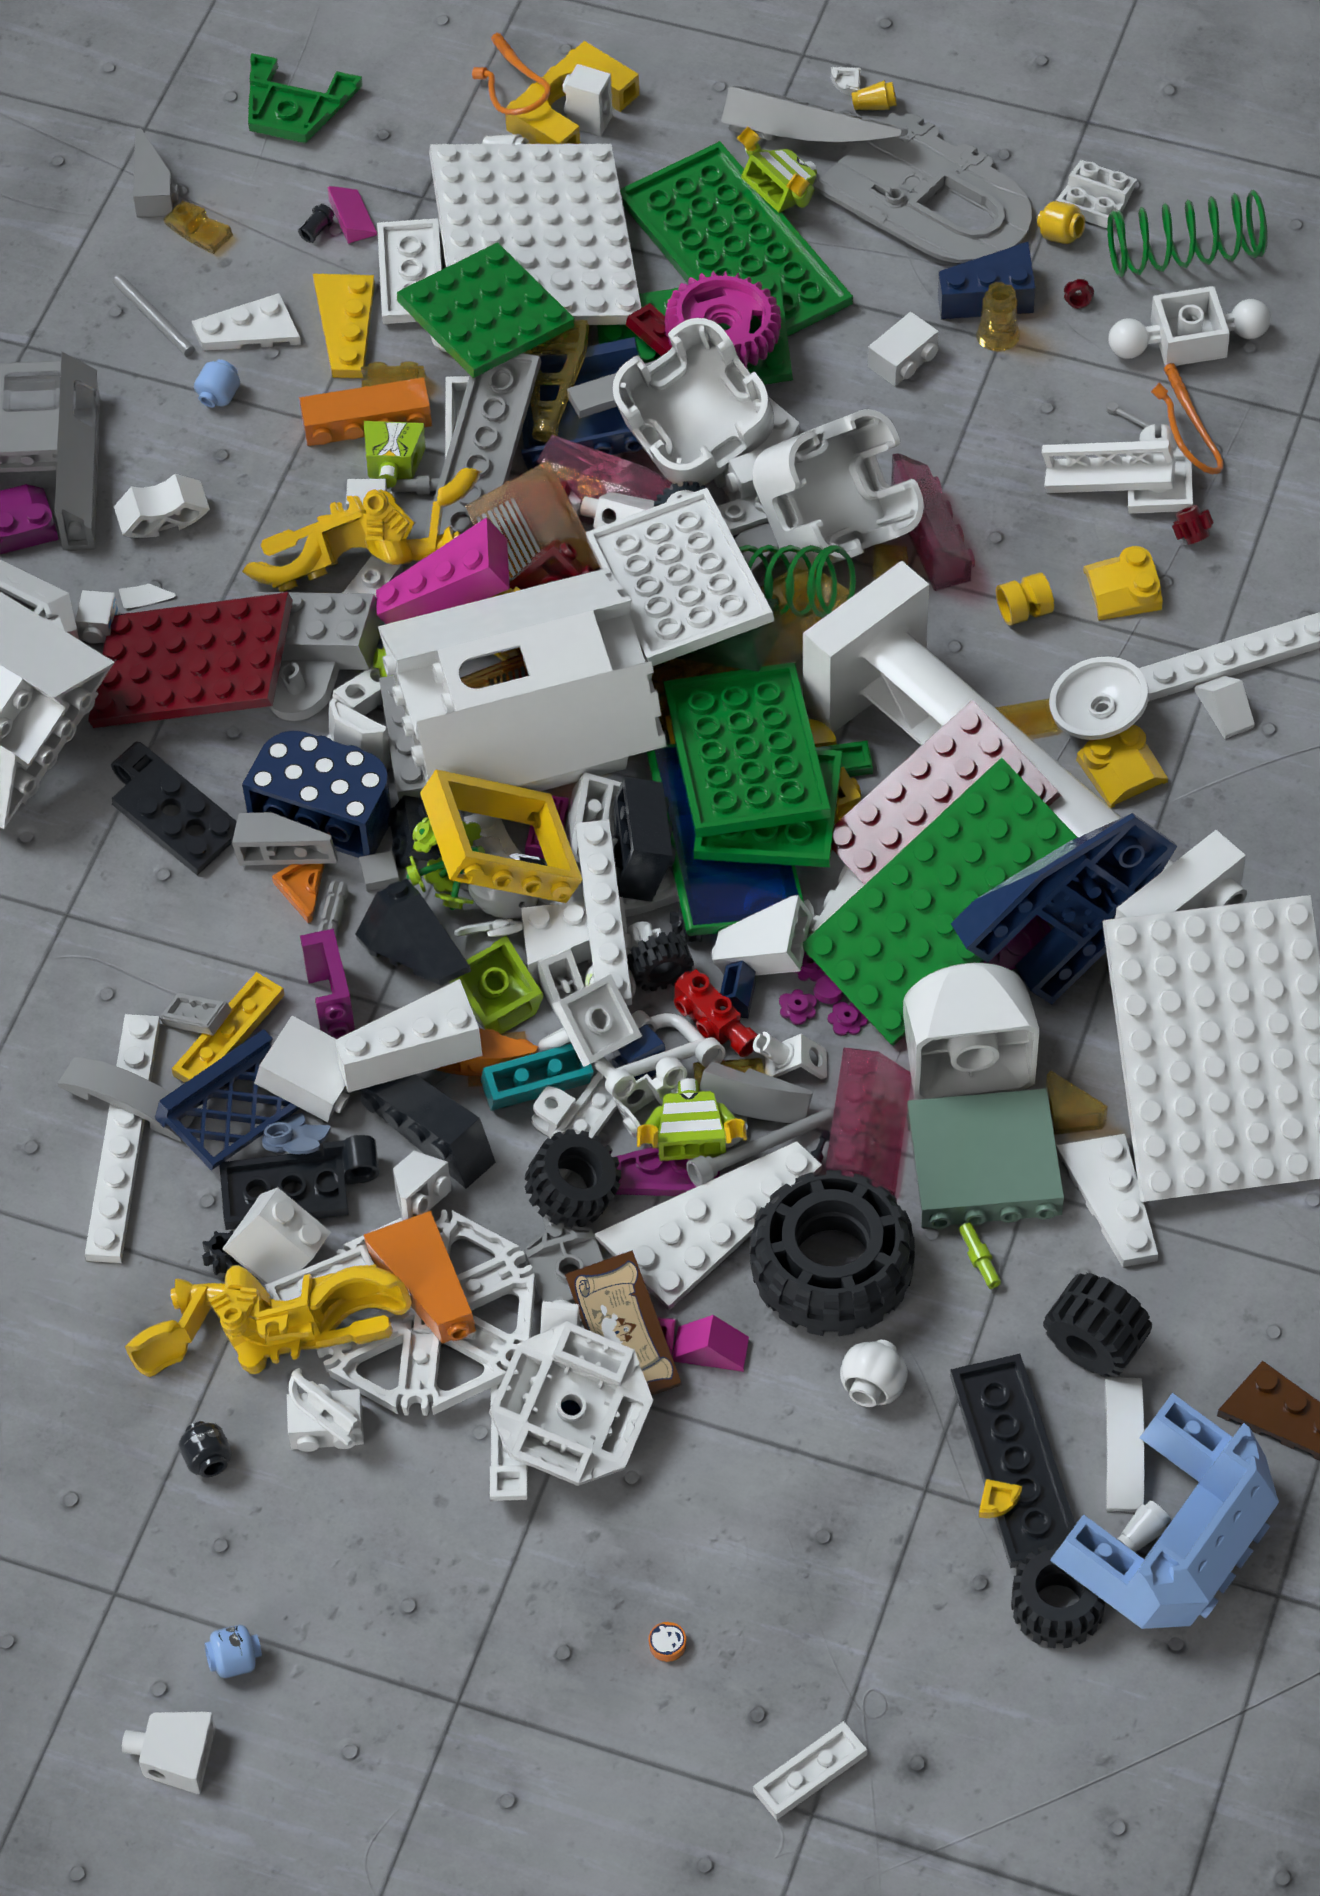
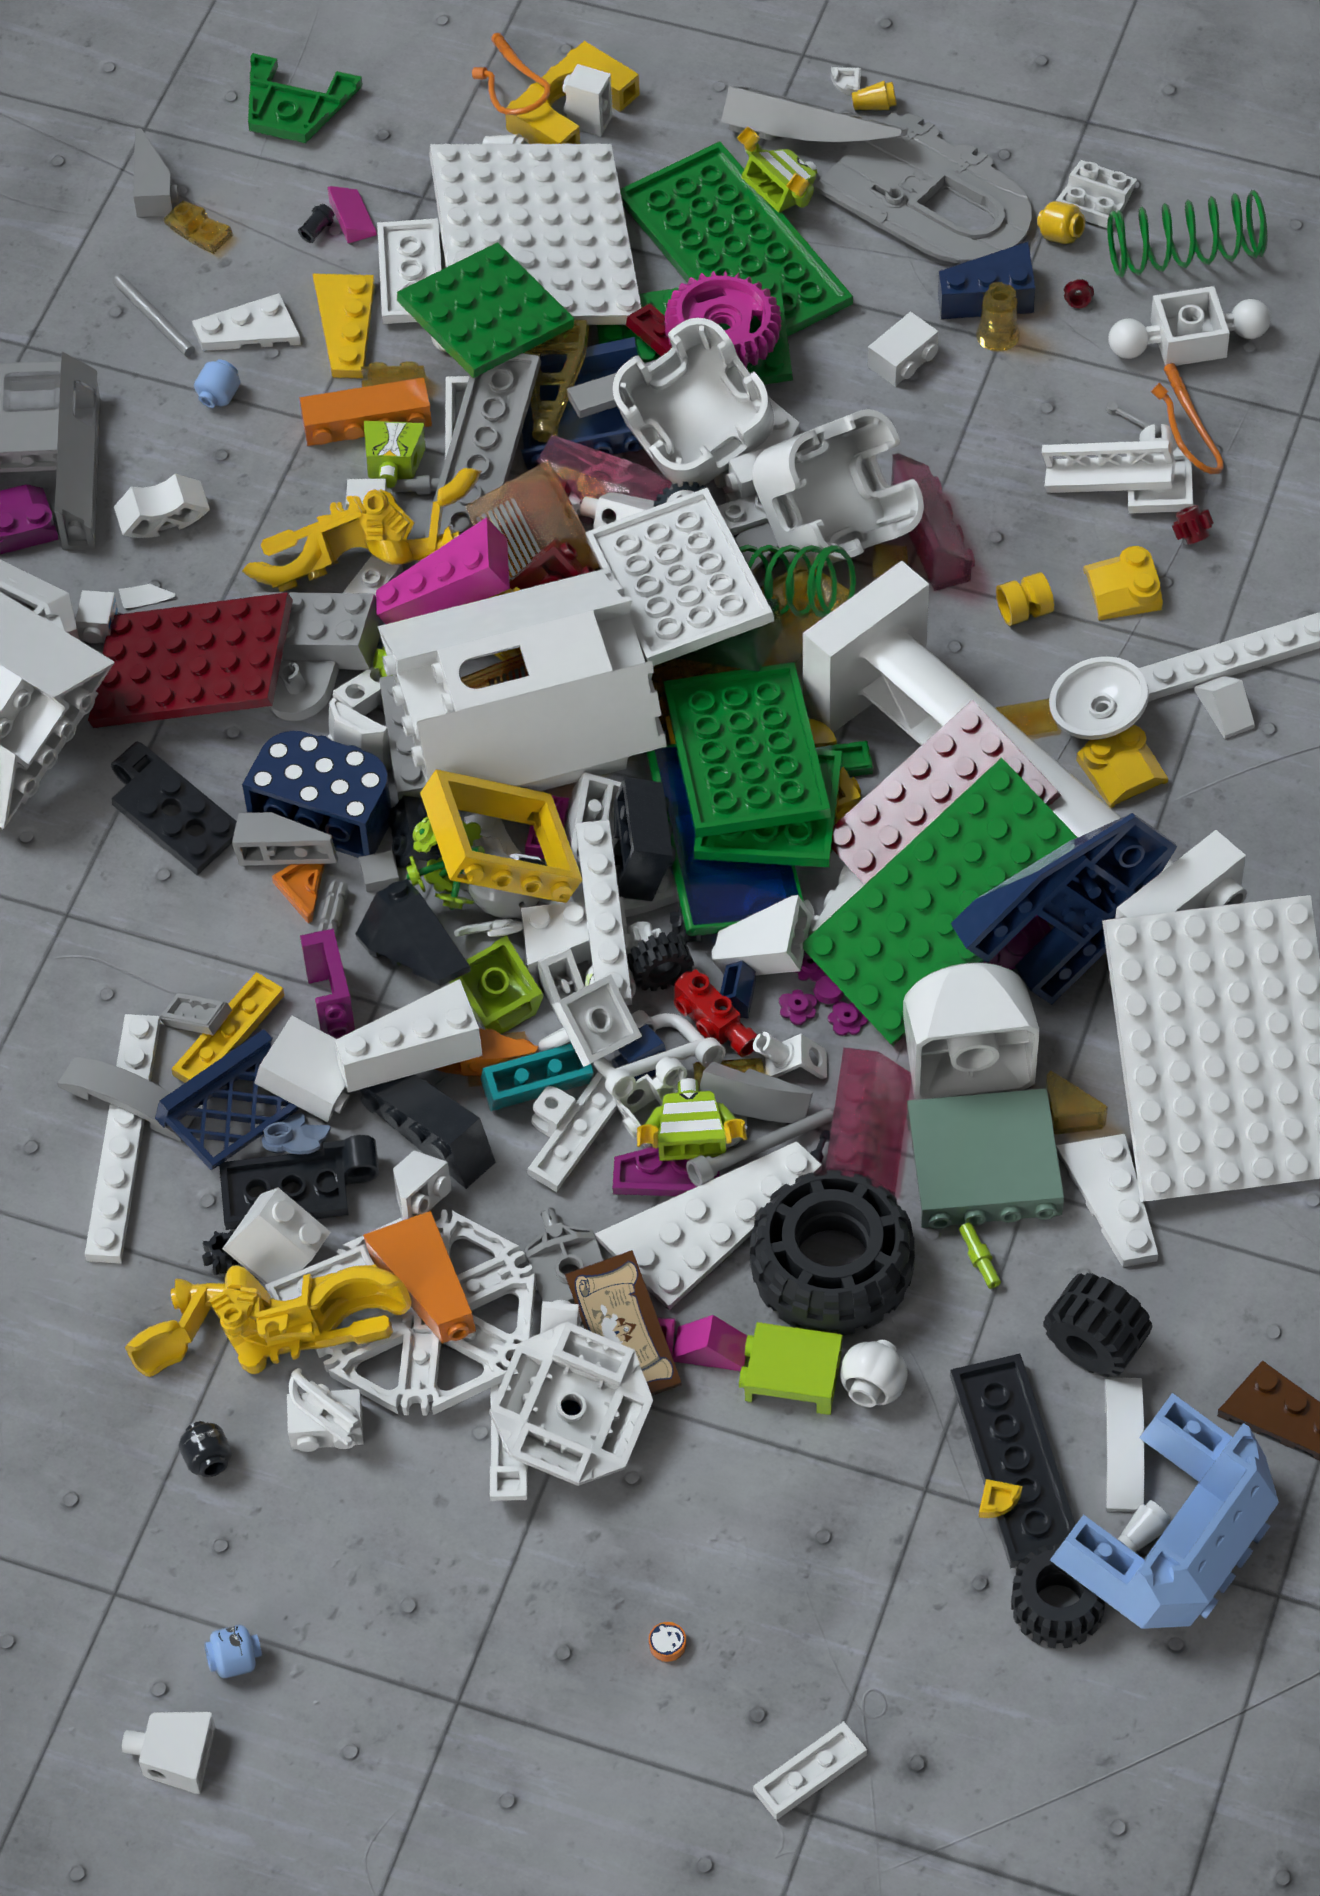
black tyre [524,1129,622,1228] -> none
none -> lime panel [739,1322,842,1415]

